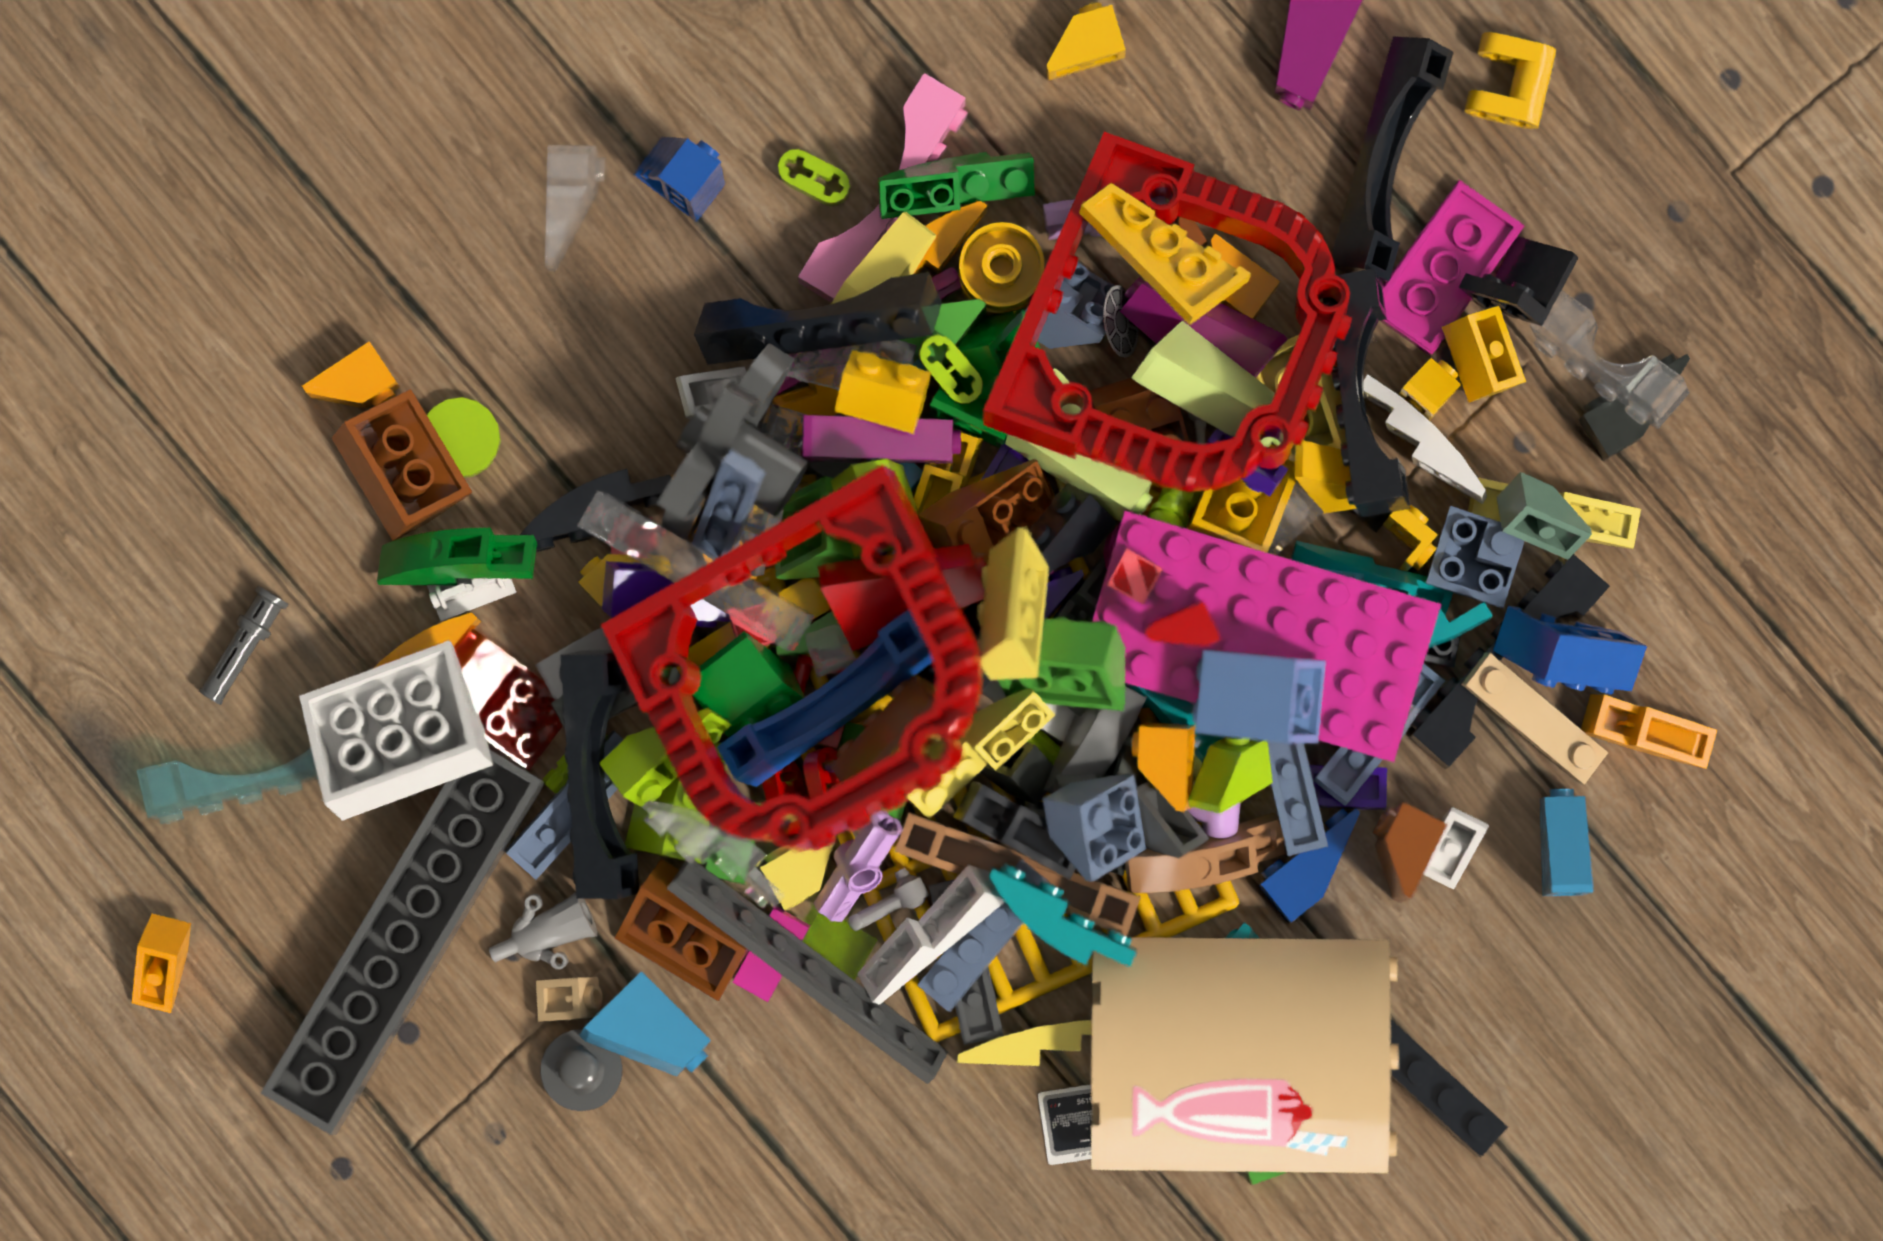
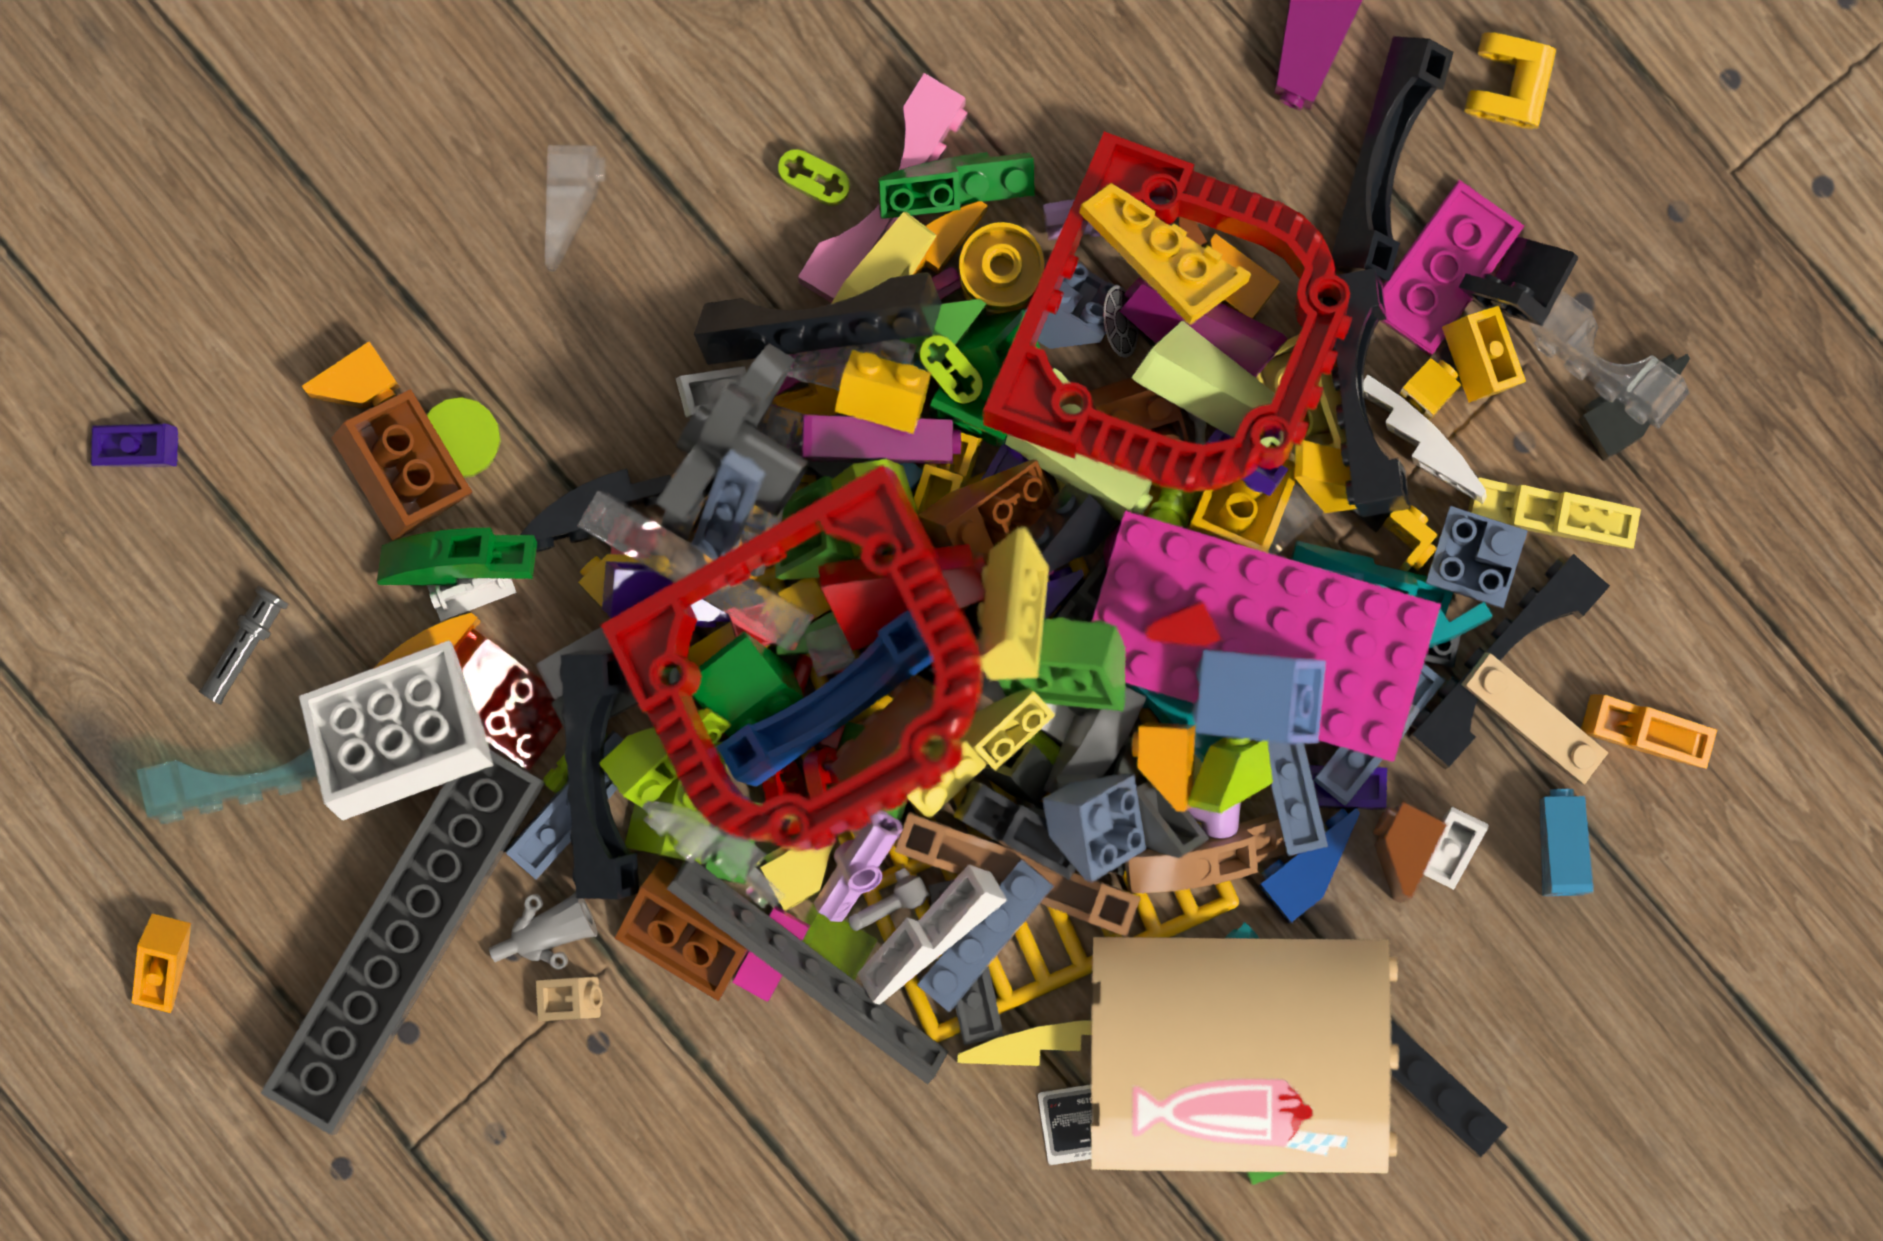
dark grey plate [541,1029,623,1111] -> none
dark azure slope [579,971,711,1076] -> none
blue wedge [633,137,725,222] -> none
teal slope [989,863,1137,967] -> none
yellow slope [1046,3,1126,80] -> none
coral tile [1107,549,1163,605] -> none
blue wedge [1493,606,1647,694] -> none
sand green slope [1496,472,1592,560] -> none
none -> dark purple slope [91,424,178,467]

